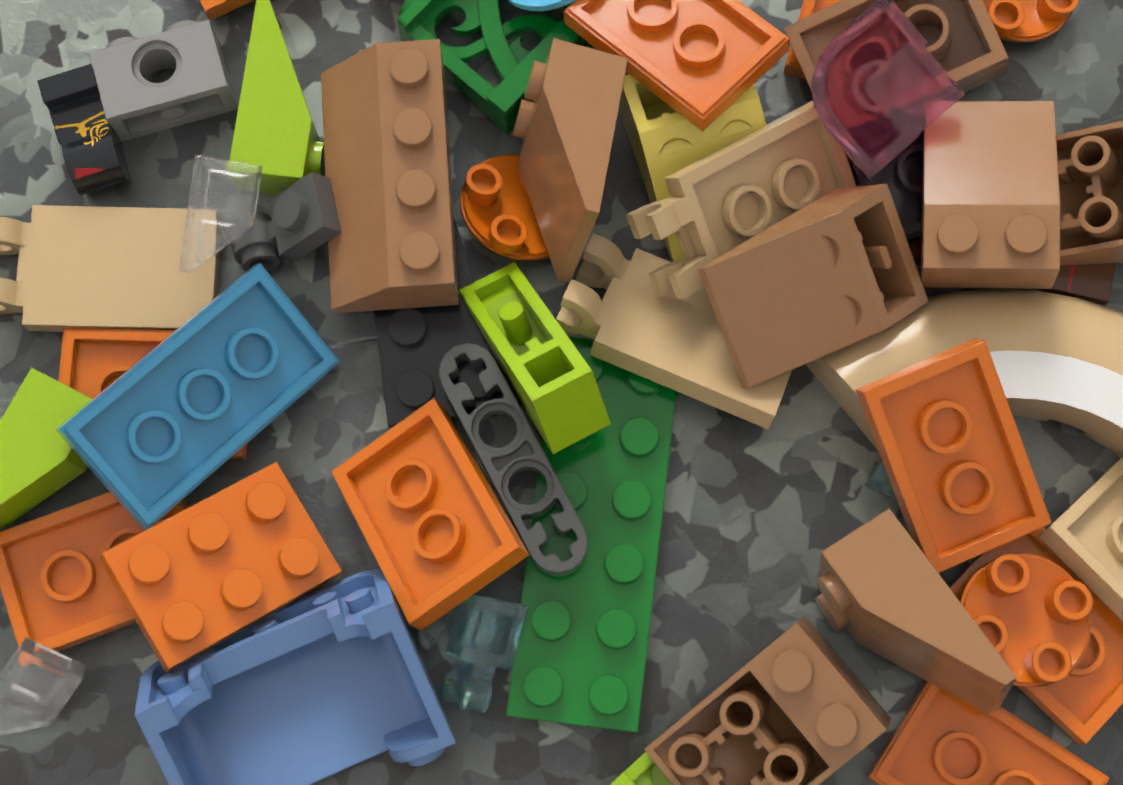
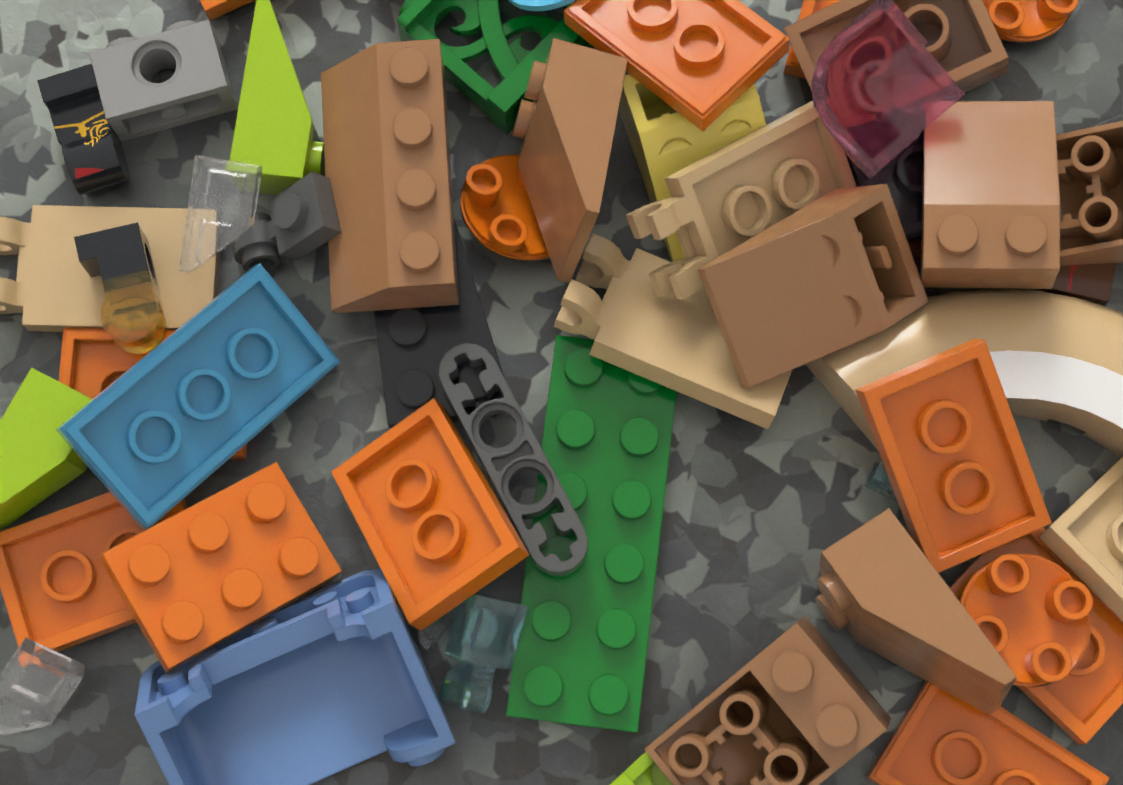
lime slope [459,262,611,454] -> none
none -> leg [74,222,166,354]

